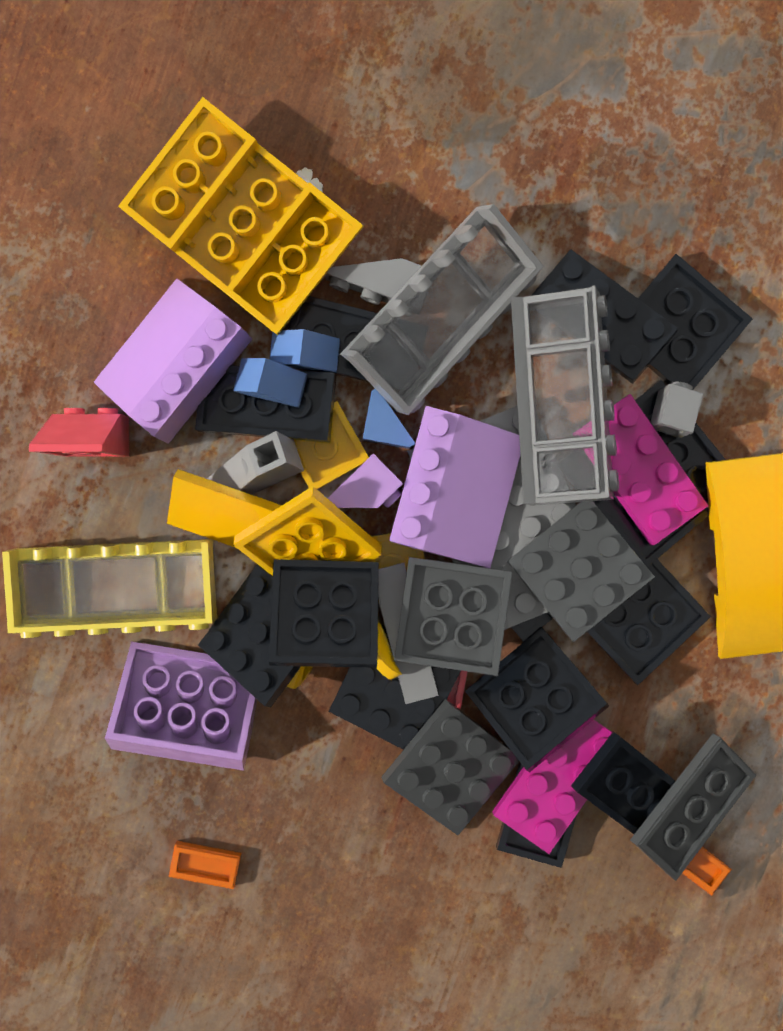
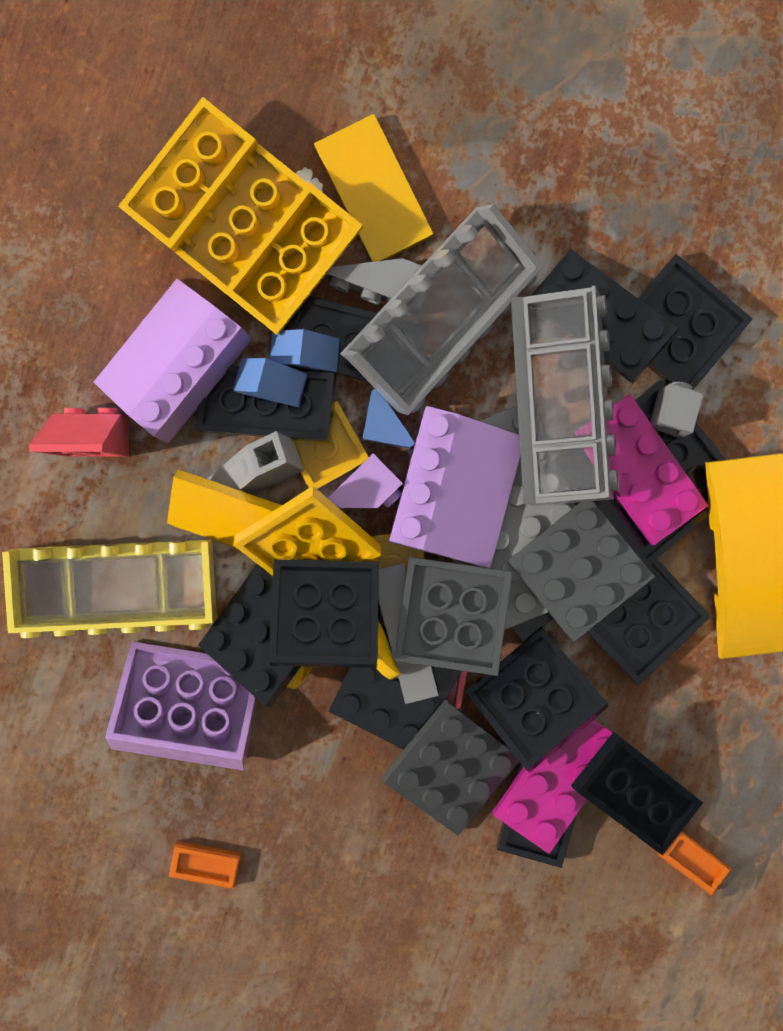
dark grey tile [630,734,756,881] -> none
none -> yellow tile [314,114,434,262]

